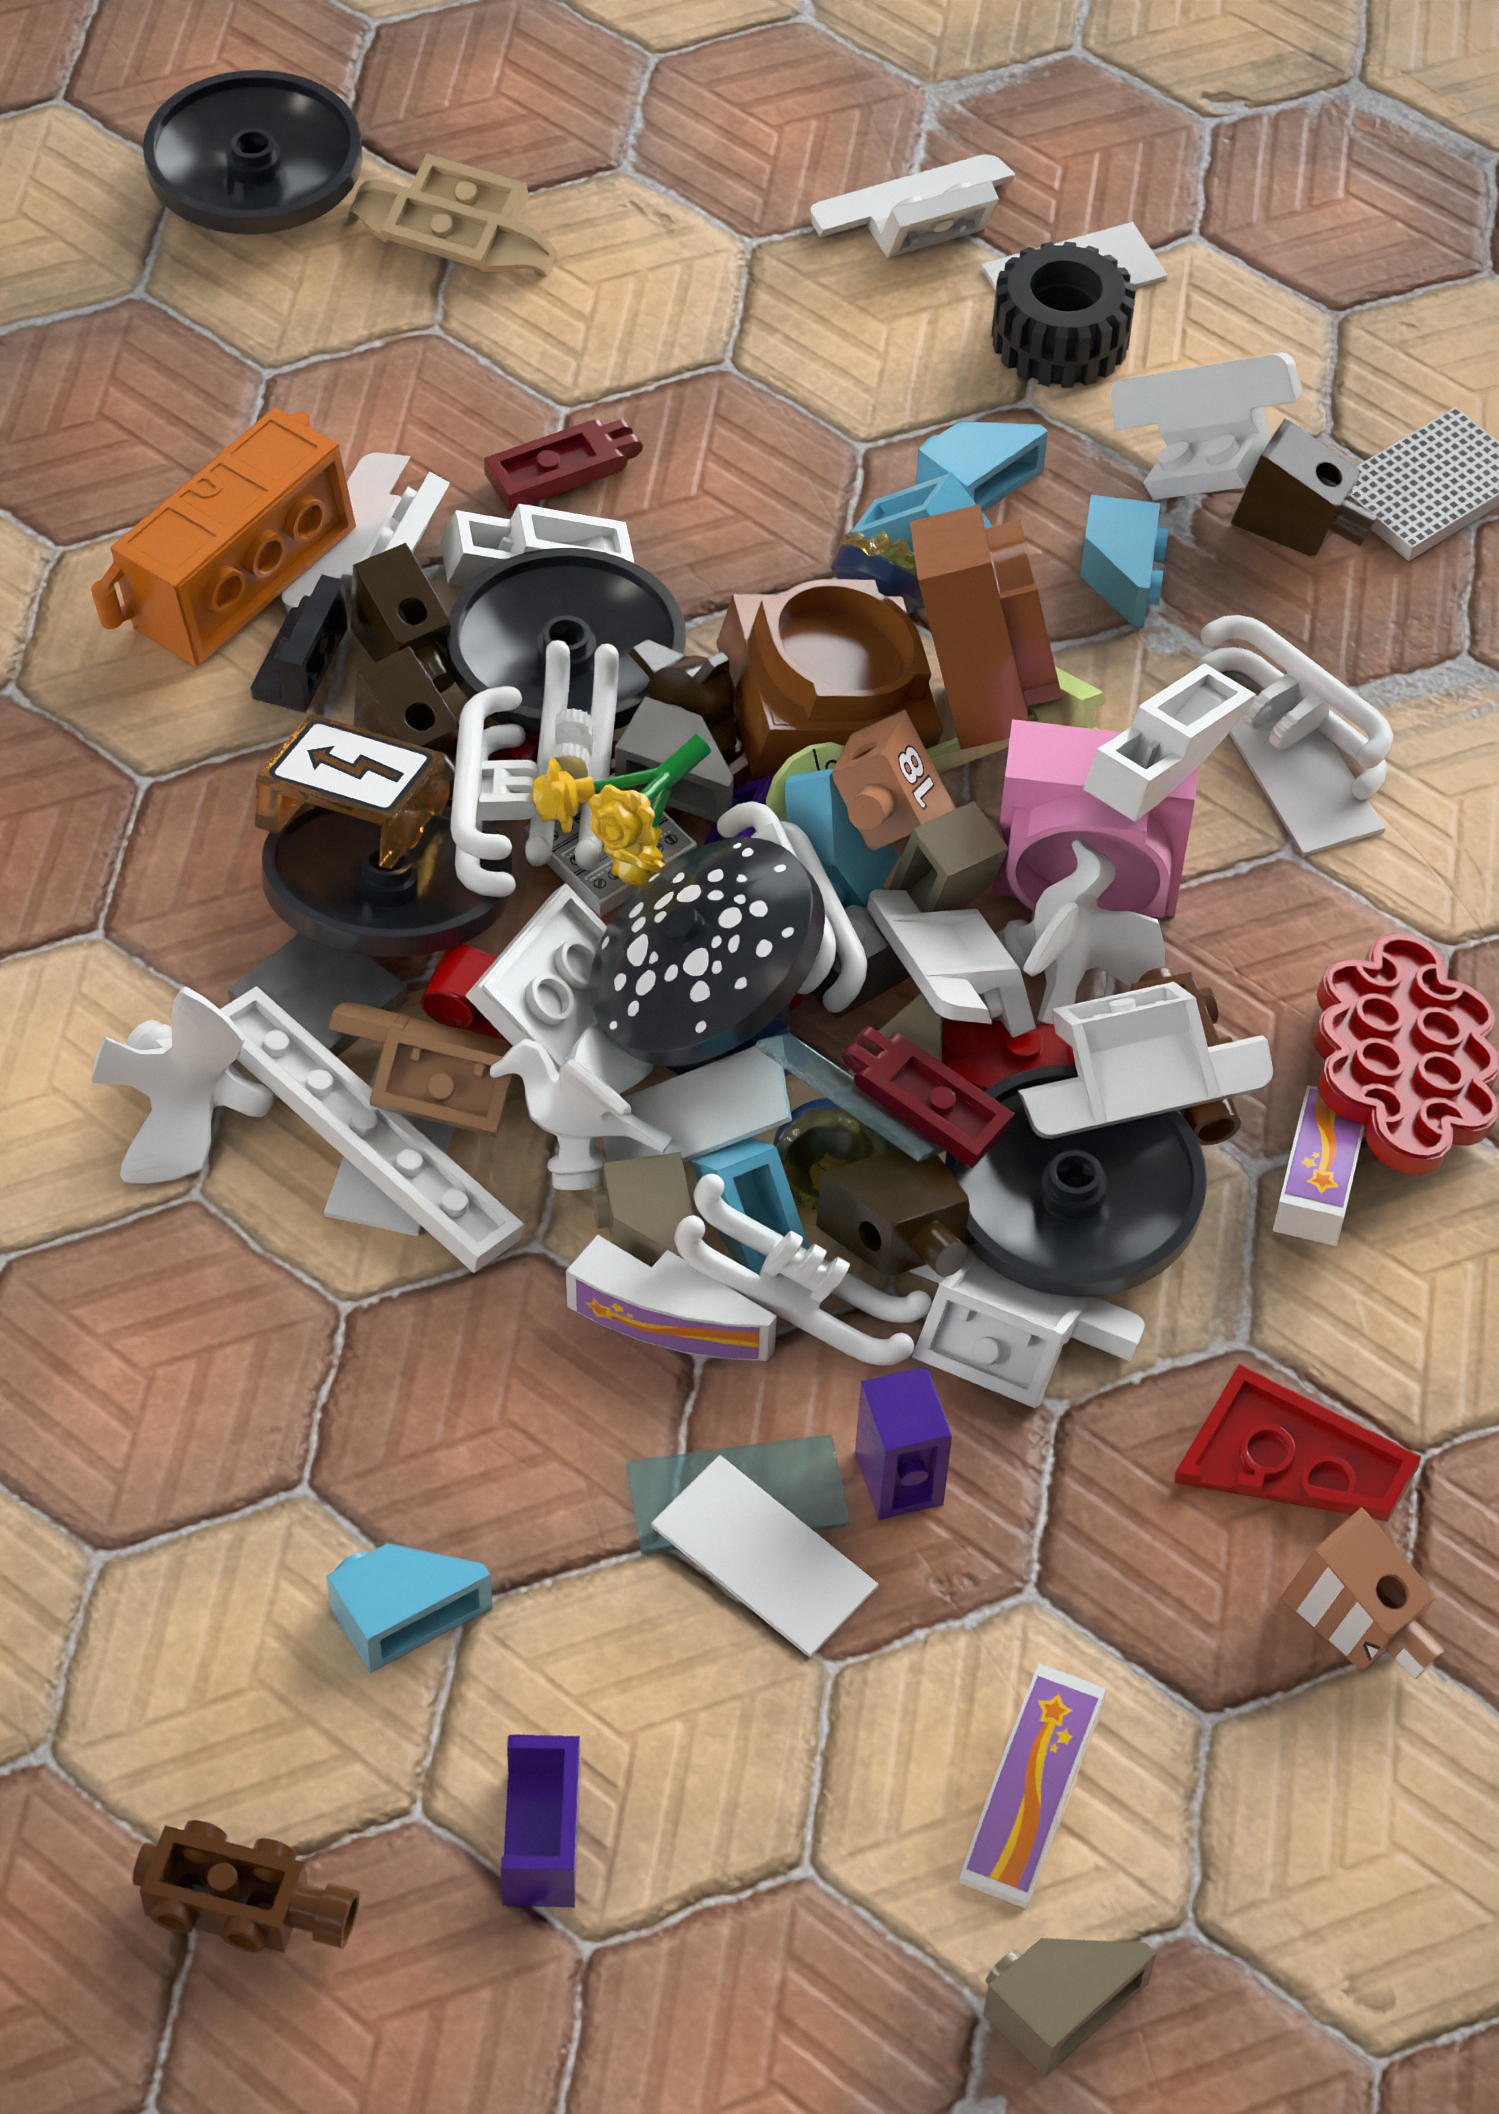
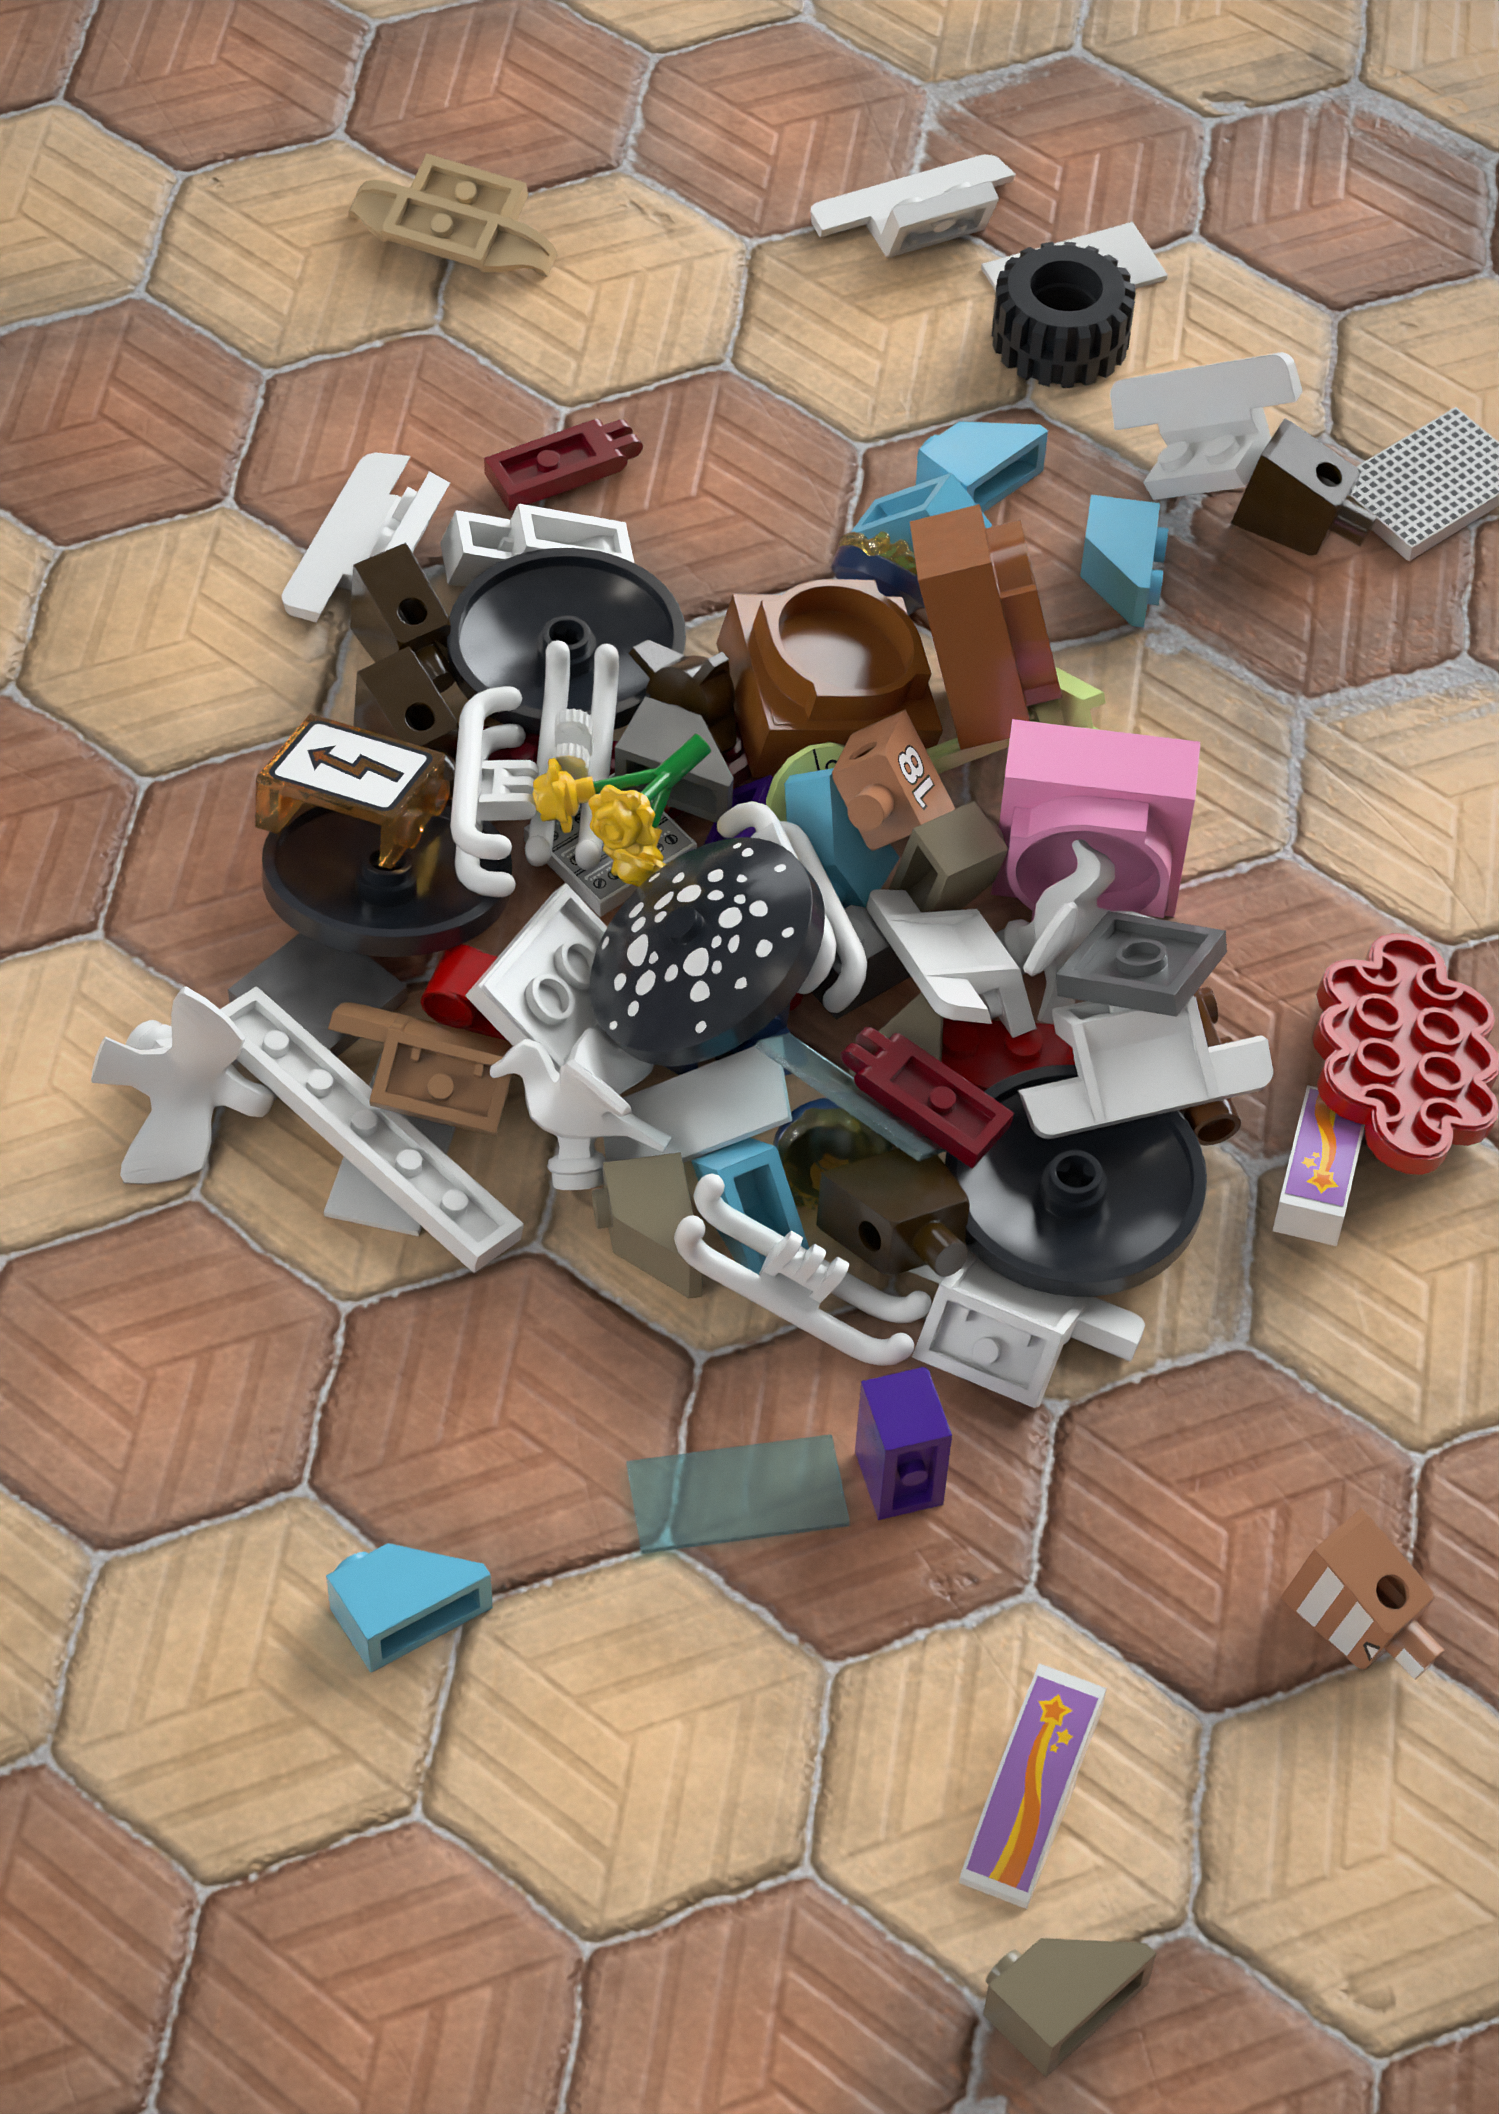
orange container [91,407,356,667] -> none
reddish brown brick [133,1820,360,1953] -> none
black dish [143,70,362,234] -> none
black bracket [251,574,348,713] -> none
dark purple panel [500,1734,581,1907] -> none
white slope [566,1235,777,1361] -> none
white piece [651,1455,879,1658] -> none
white slope [1083,663,1256,821] -> none
red wing [1174,1363,1421,1522] -> none
white piece [1196,615,1393,800] -> none
white piece [1229,709,1385,857] -> none
none -> dark grey tile [1056,911,1227,1017]

